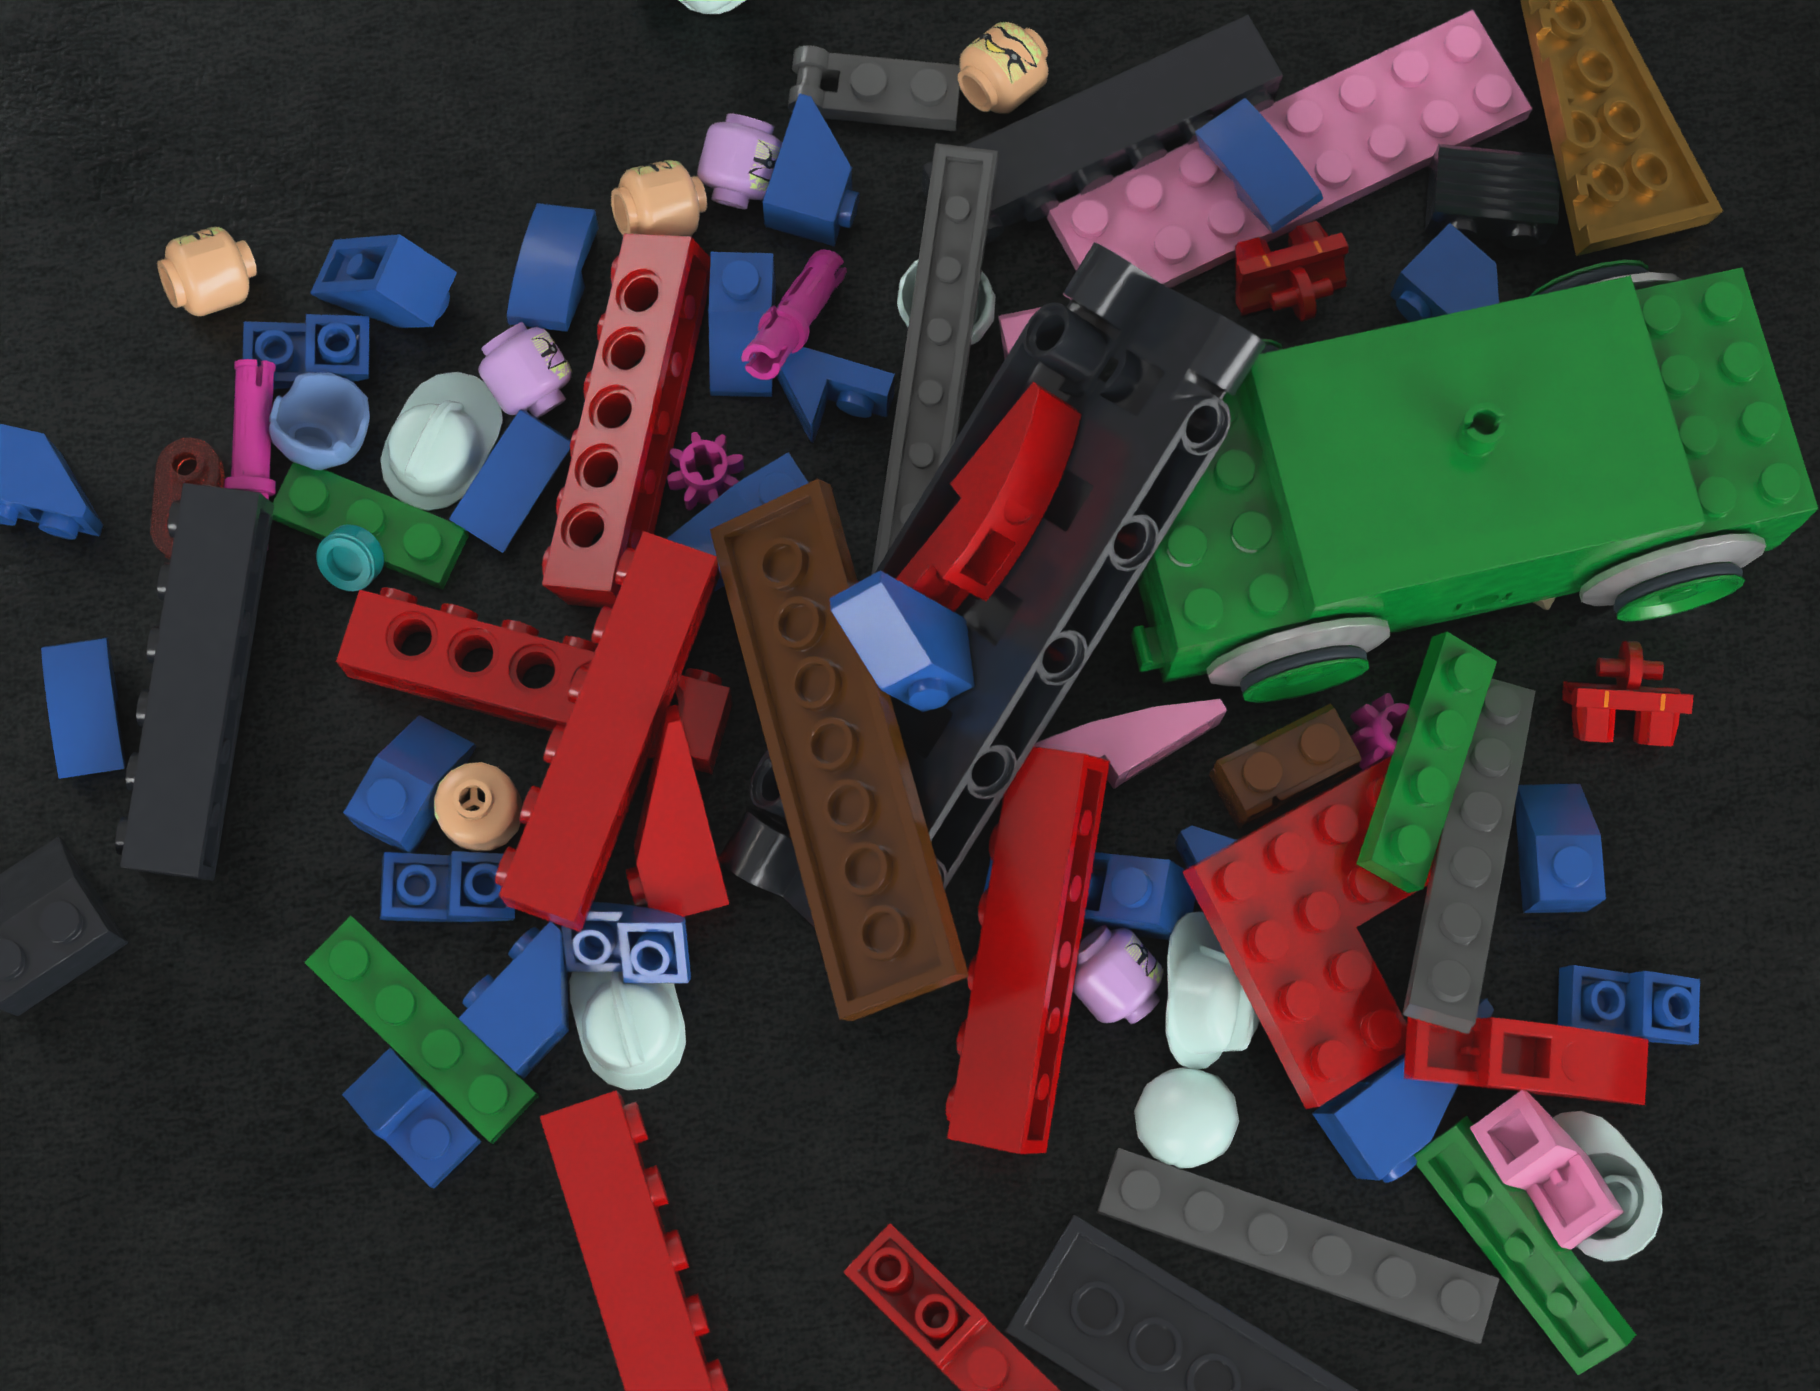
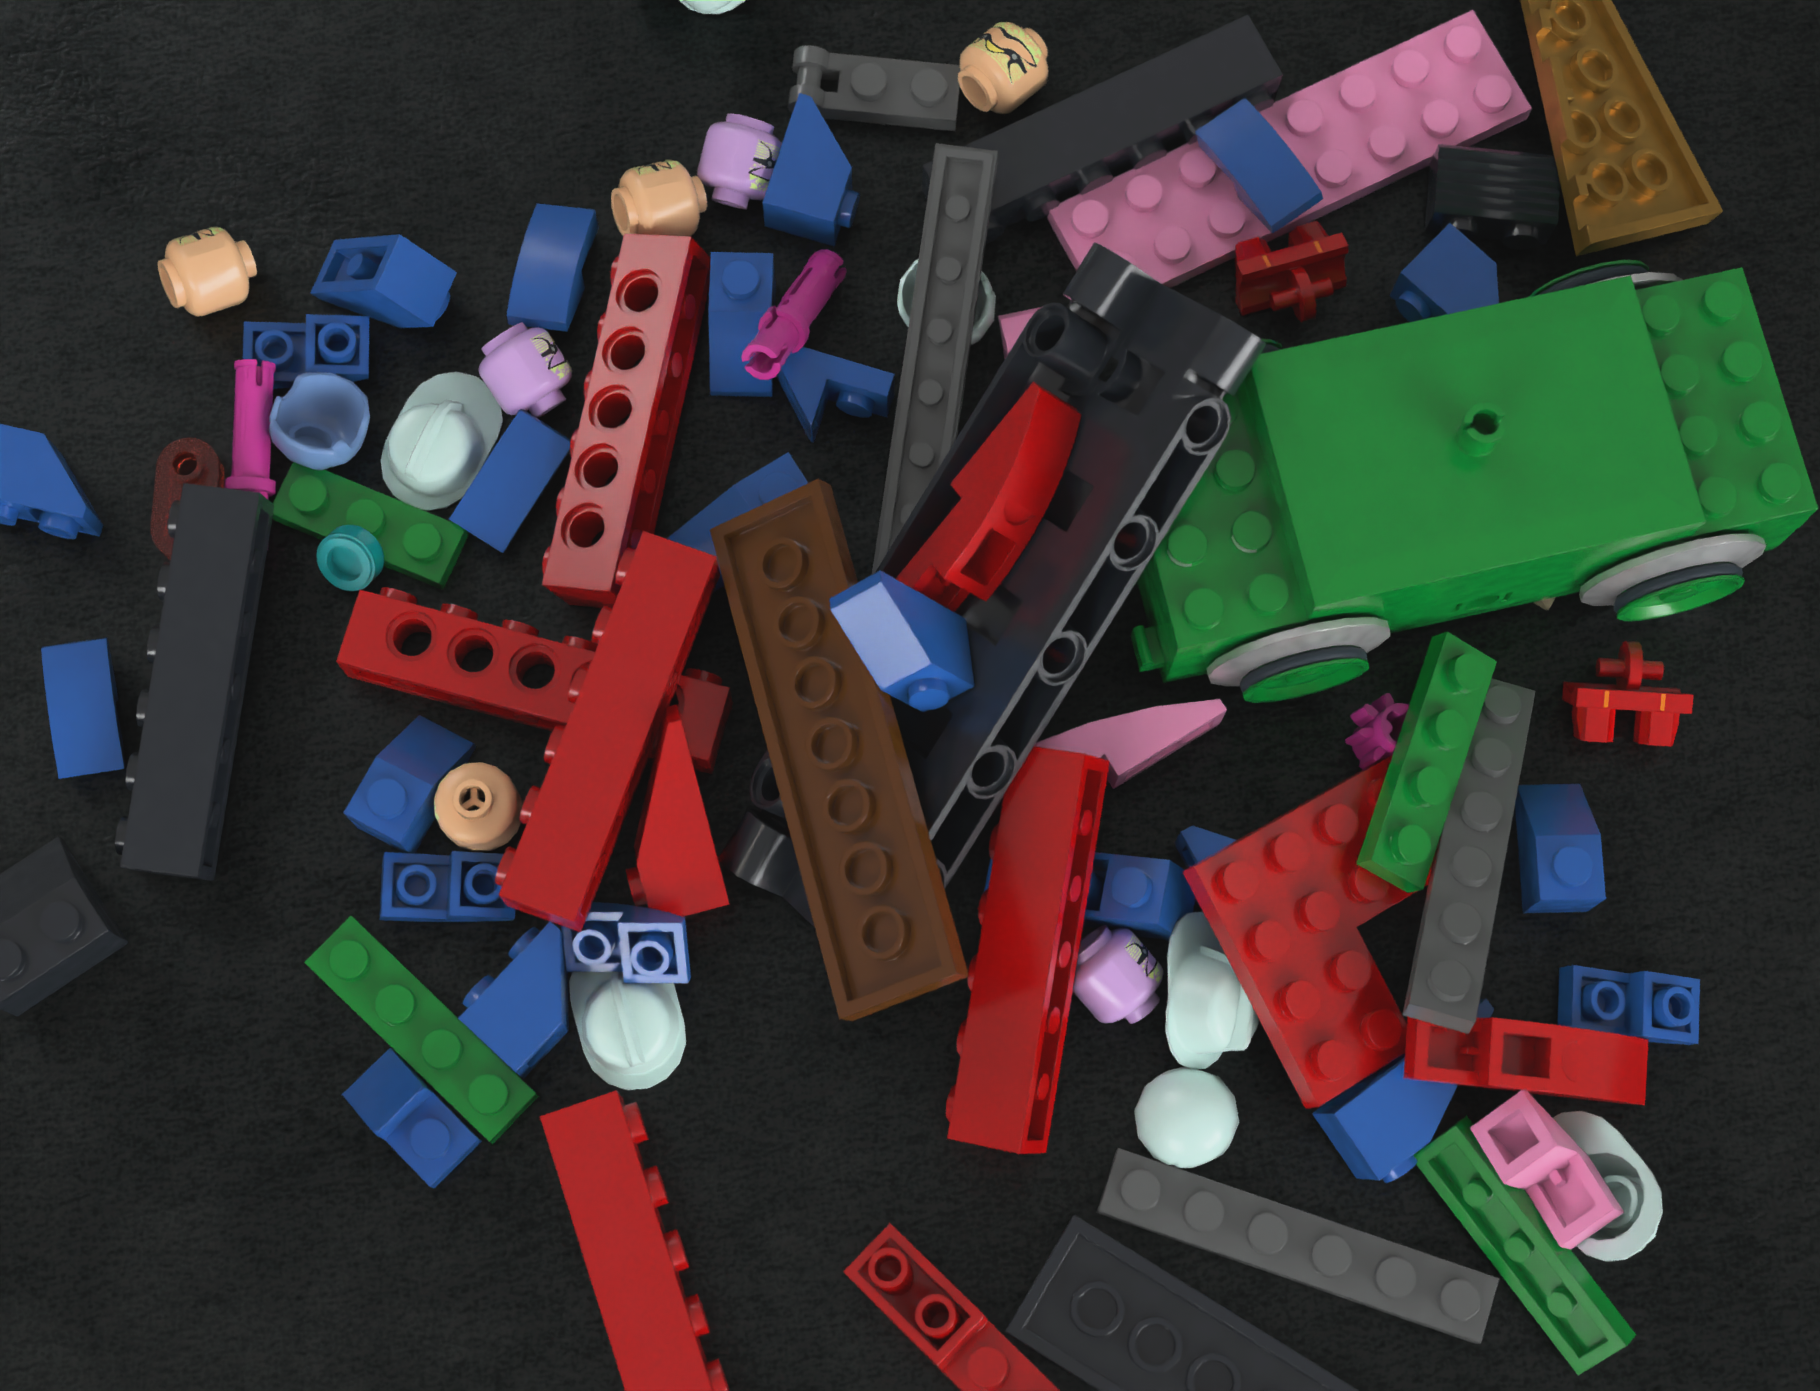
dark pink gear [667,432,744,510] -> none
reddish brown brick [1209,703,1362,830] -> none

